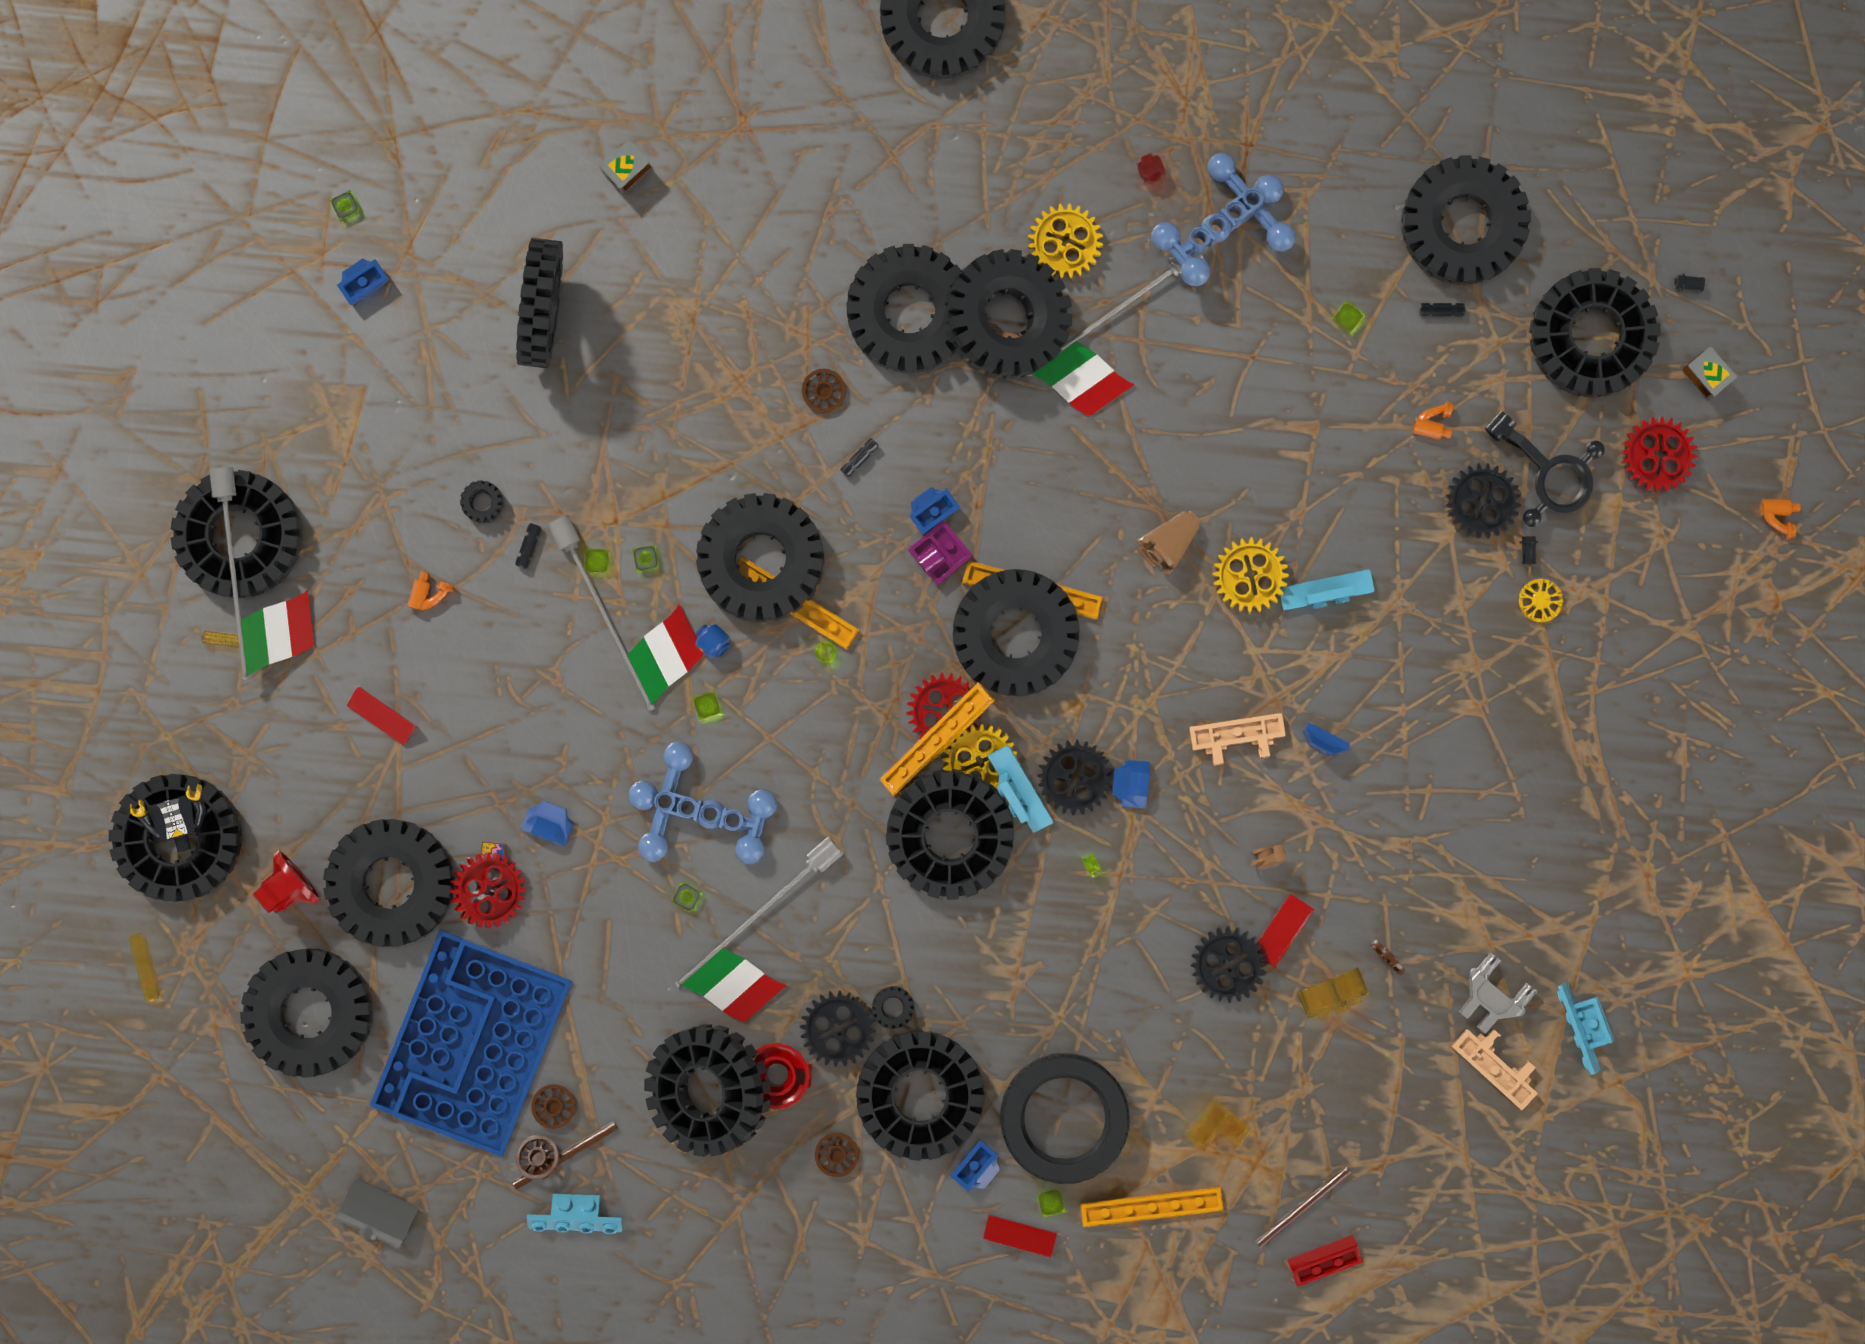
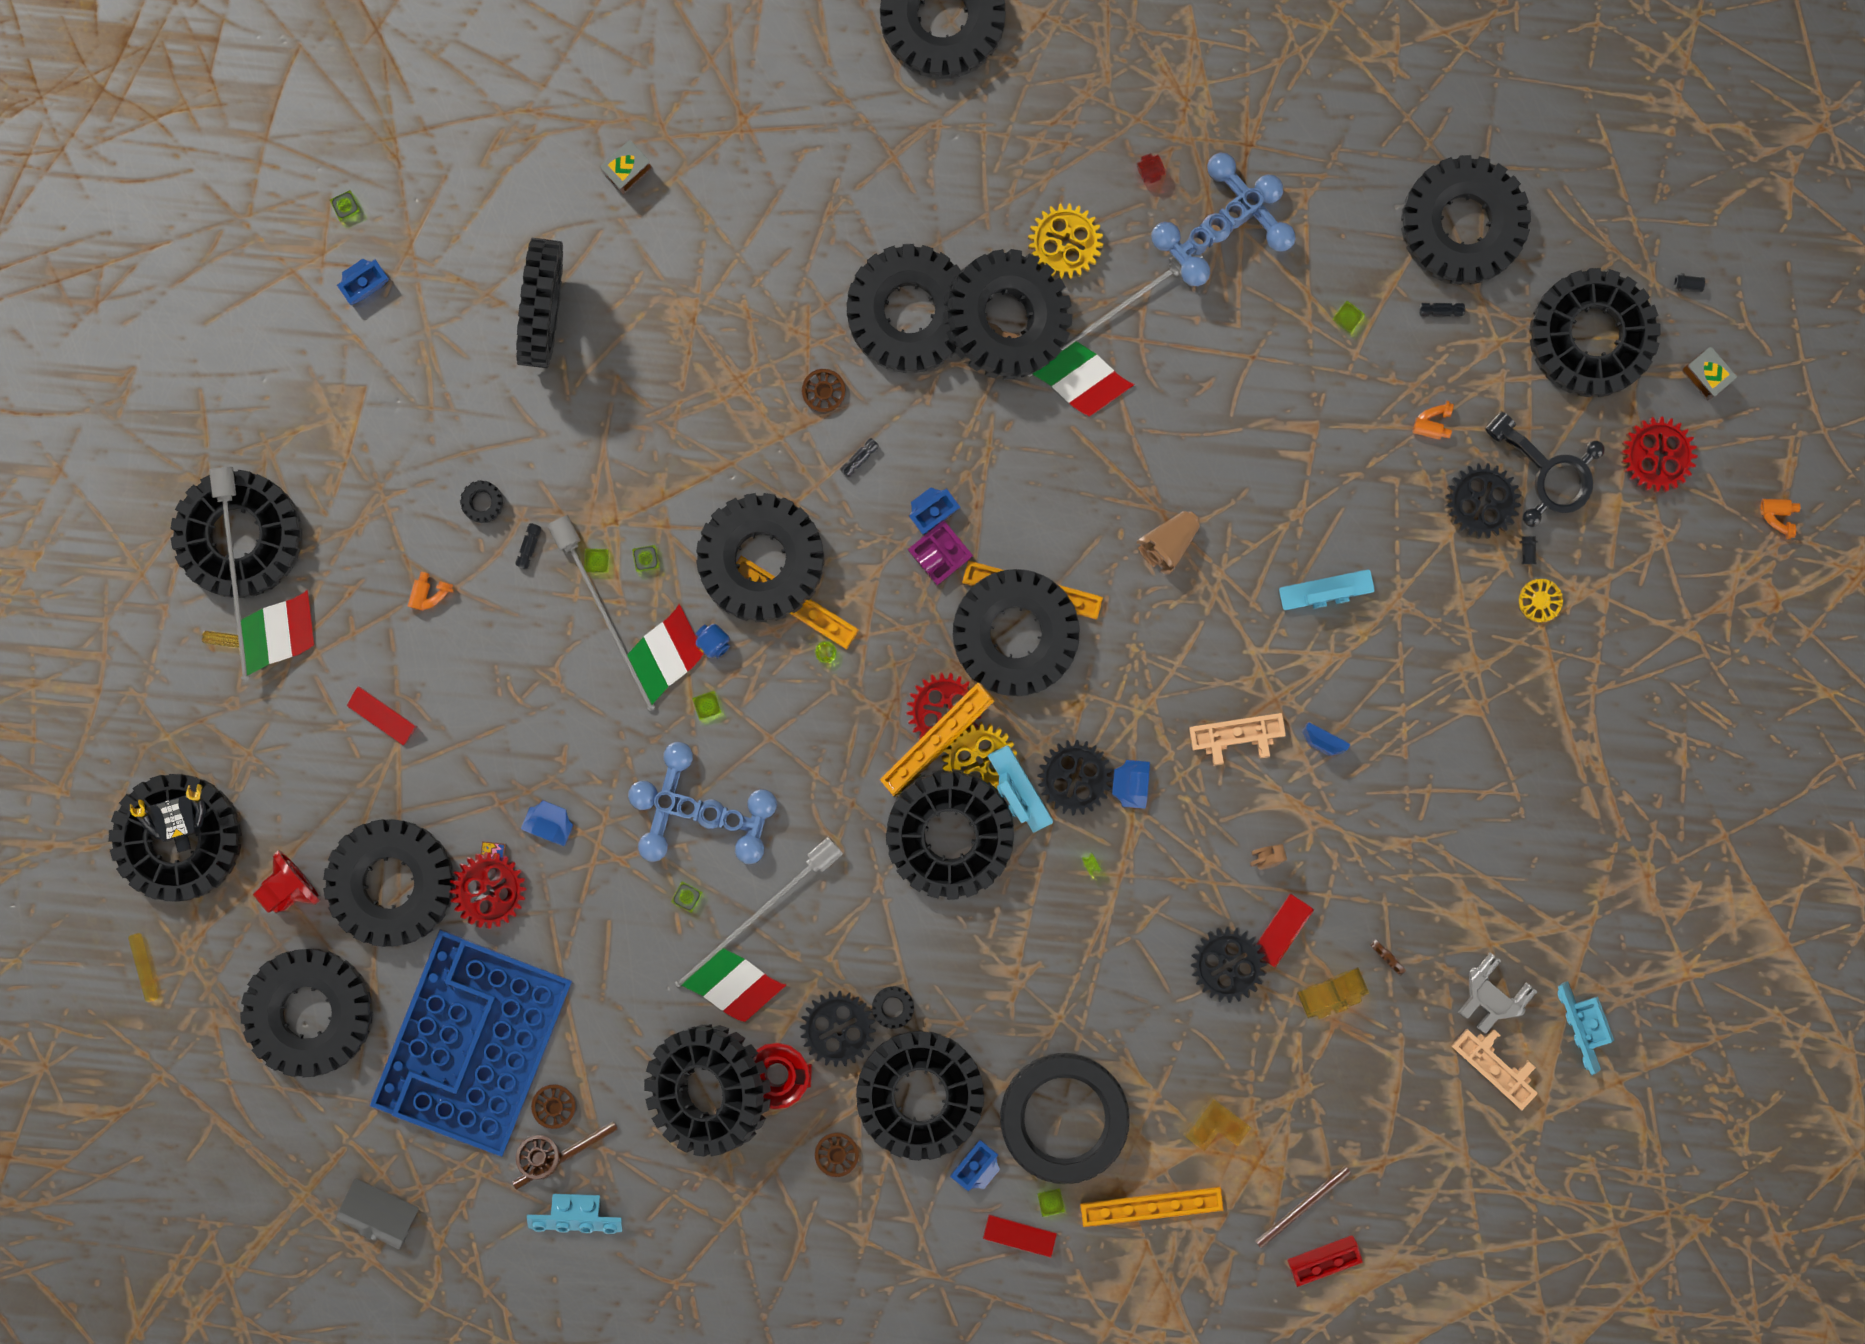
yellow gear [1213,537,1289,614] -> none

